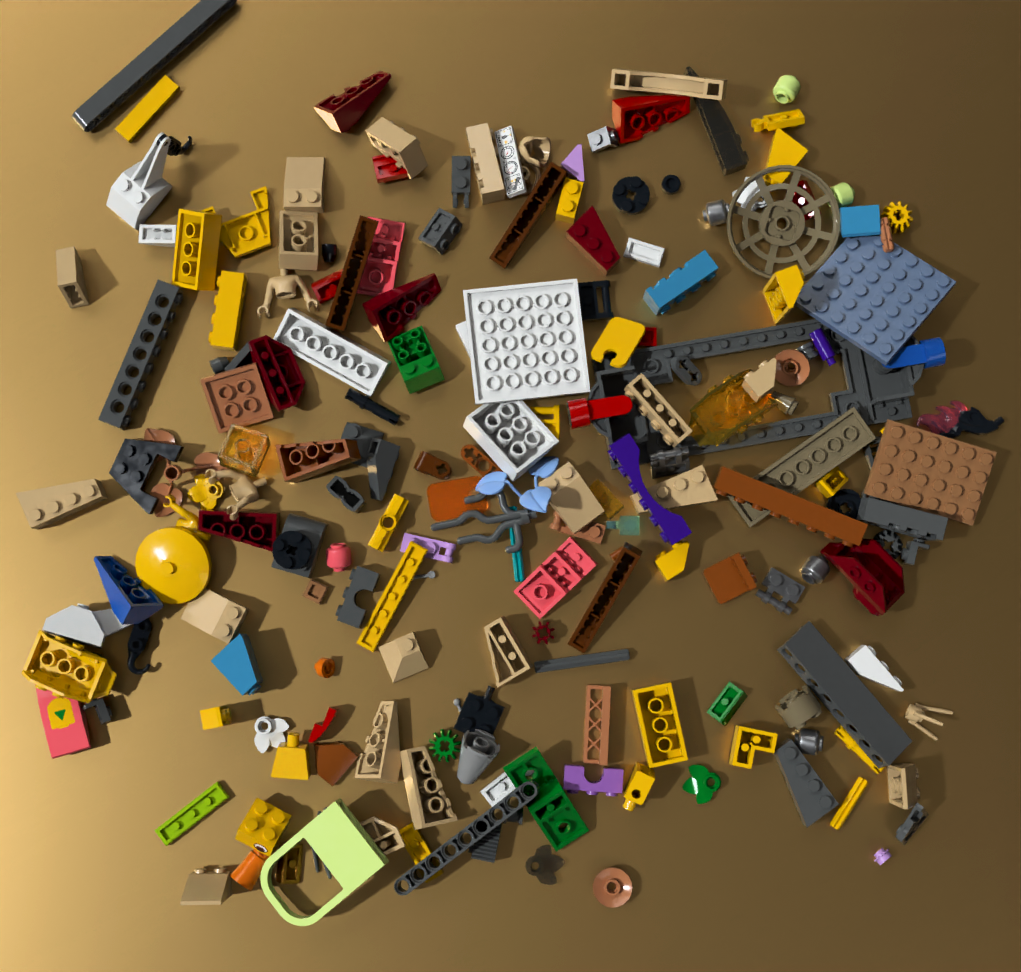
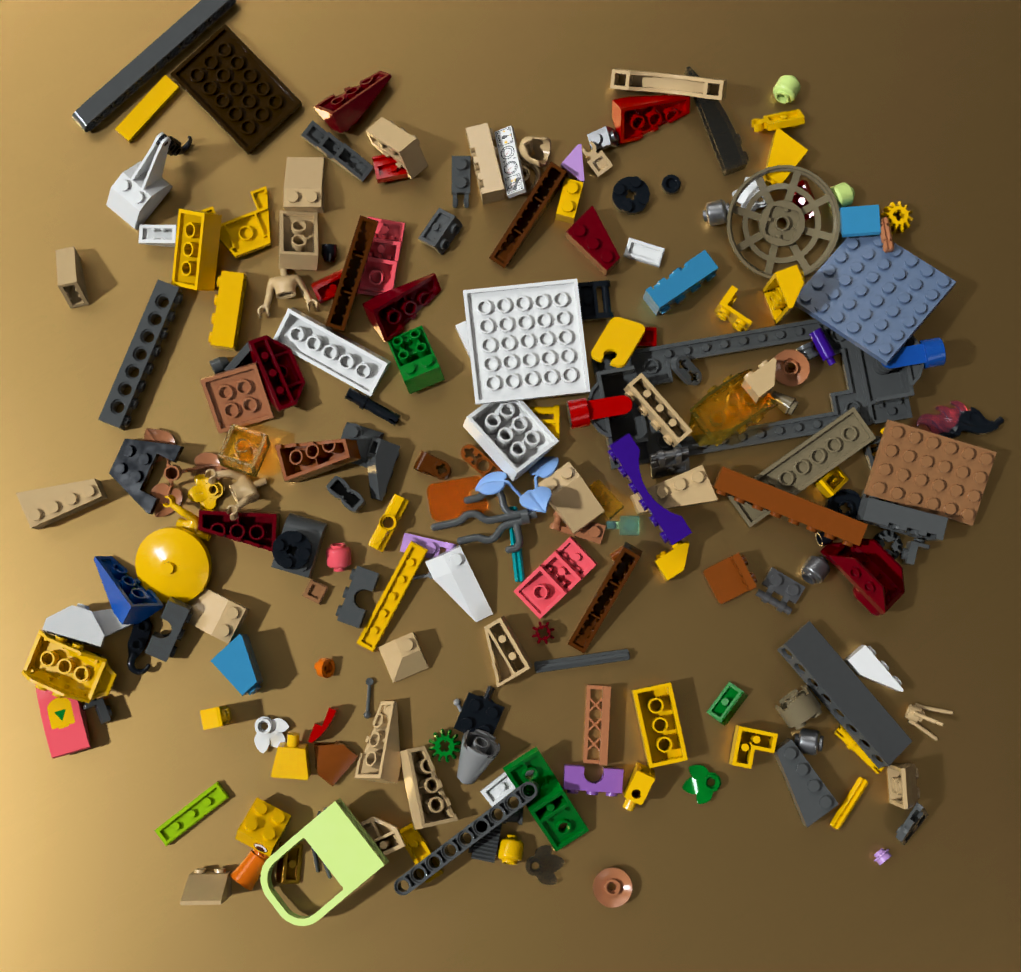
none -> dark grey arch [145,597,193,662]
none -> dark brown plate [170,24,302,154]
none -> dark grey slope [301,120,374,182]
none -> dark grey hinge [363,678,374,719]
none -> white wedge [425,545,493,622]
none -> yellow head [497,835,524,865]
none -> tan plate [582,141,613,177]
none -> yellow bracket [714,285,753,332]
none -> black hose [815,531,836,547]

